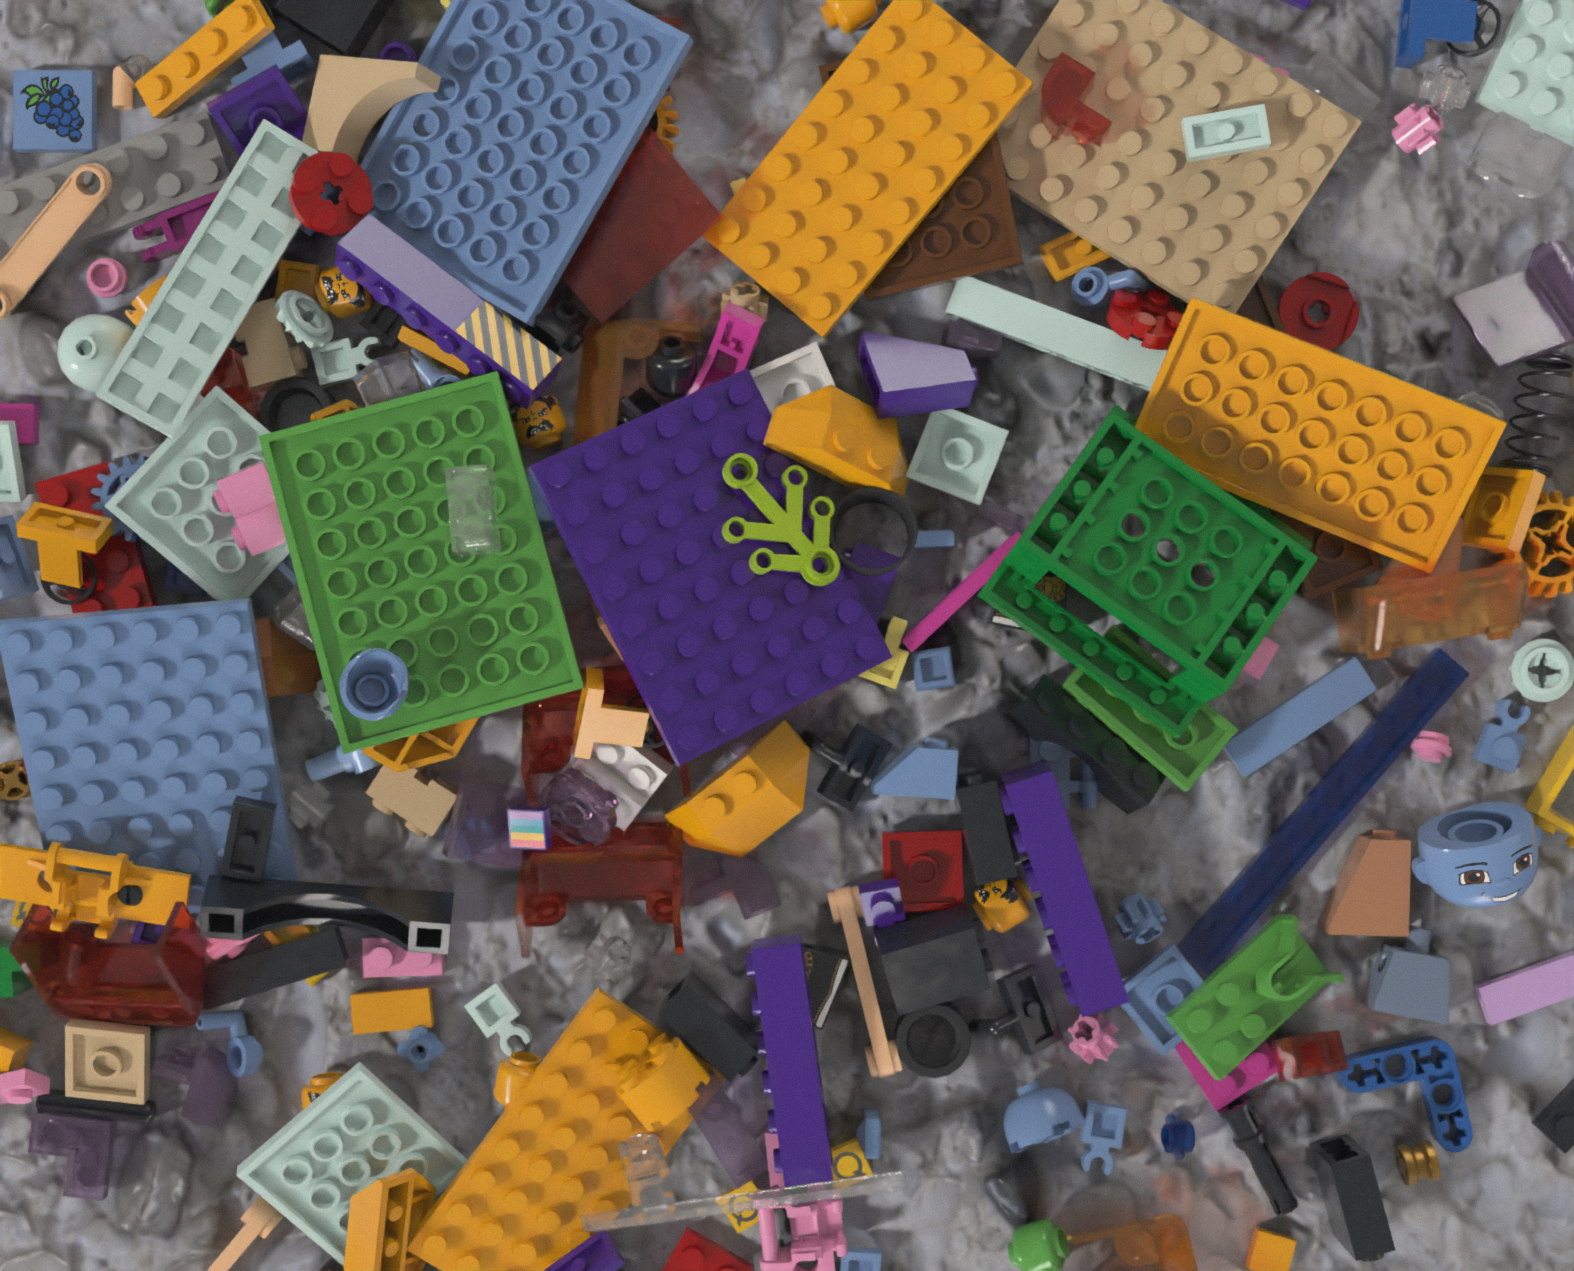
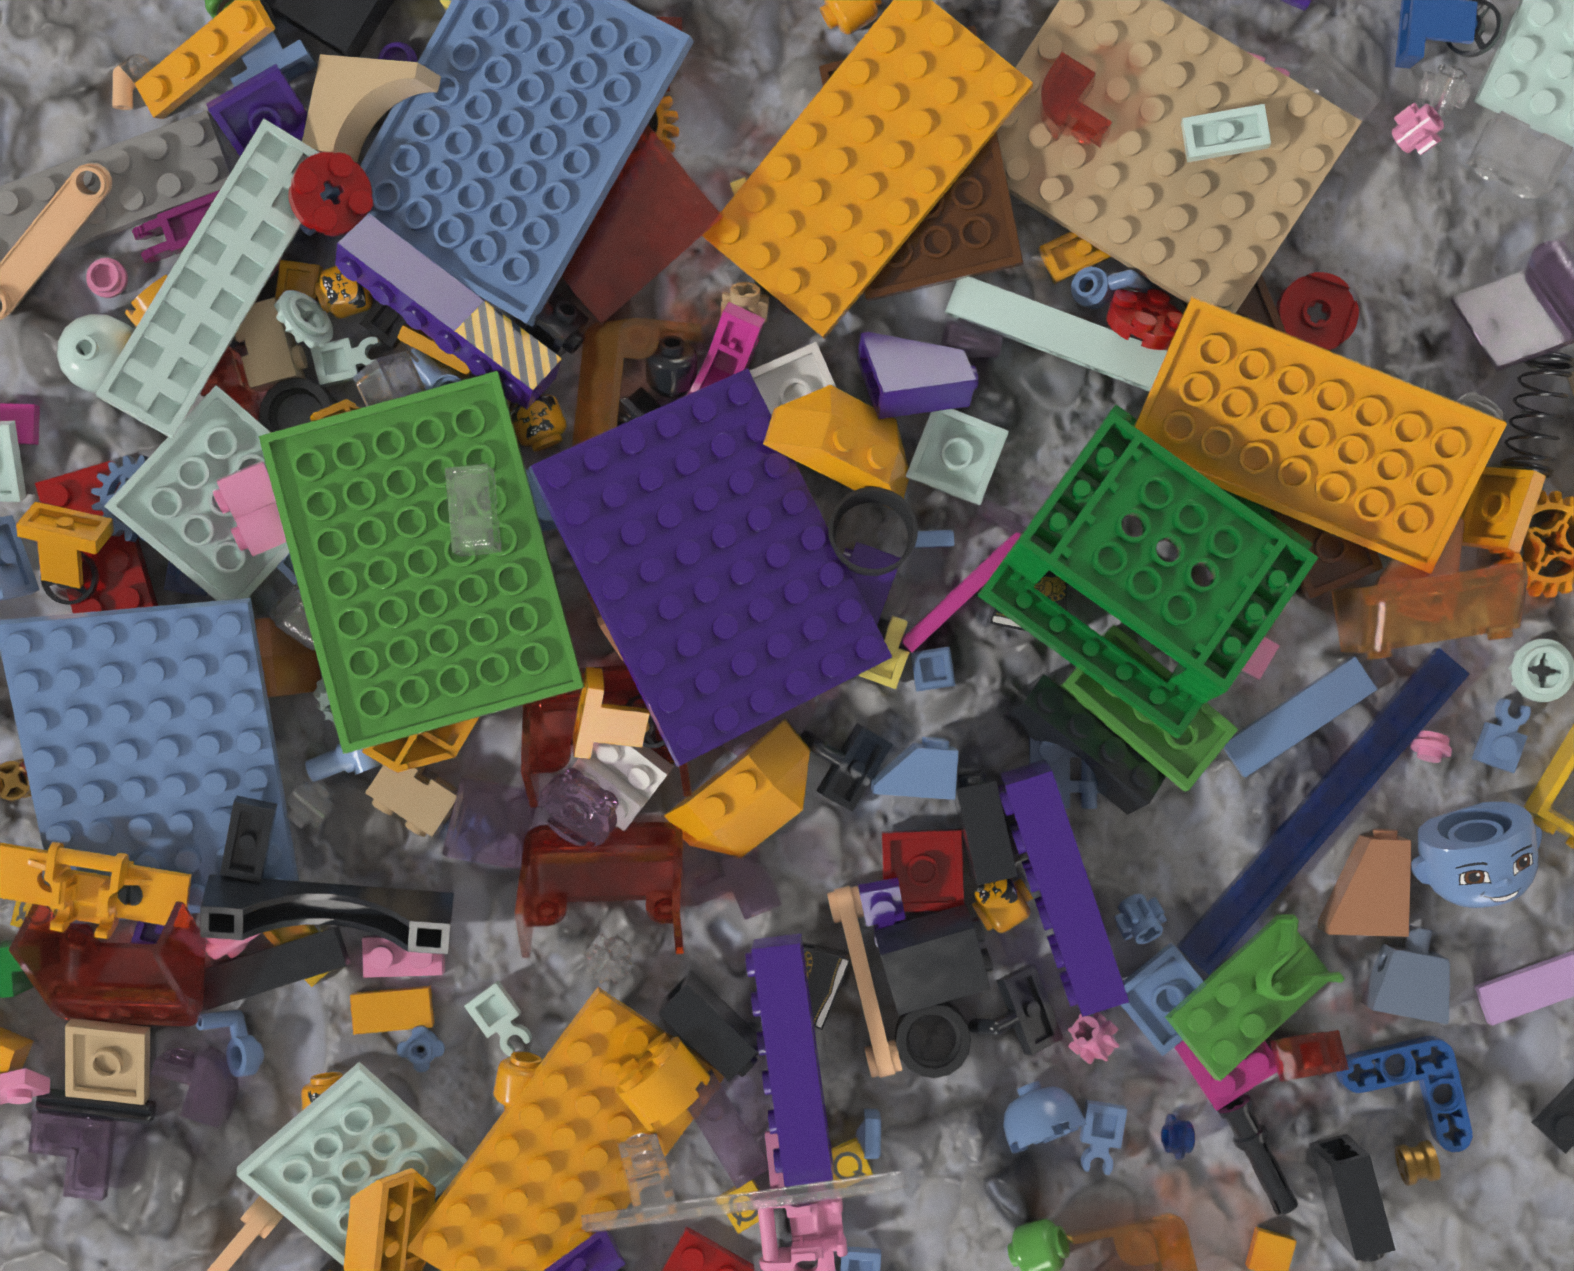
medium blue tile [13,70,97,153] -> none
medium blue hair [339,648,410,721] -> none
tile [507,805,552,850] -> none
lime plant [722,453,840,586] -> none

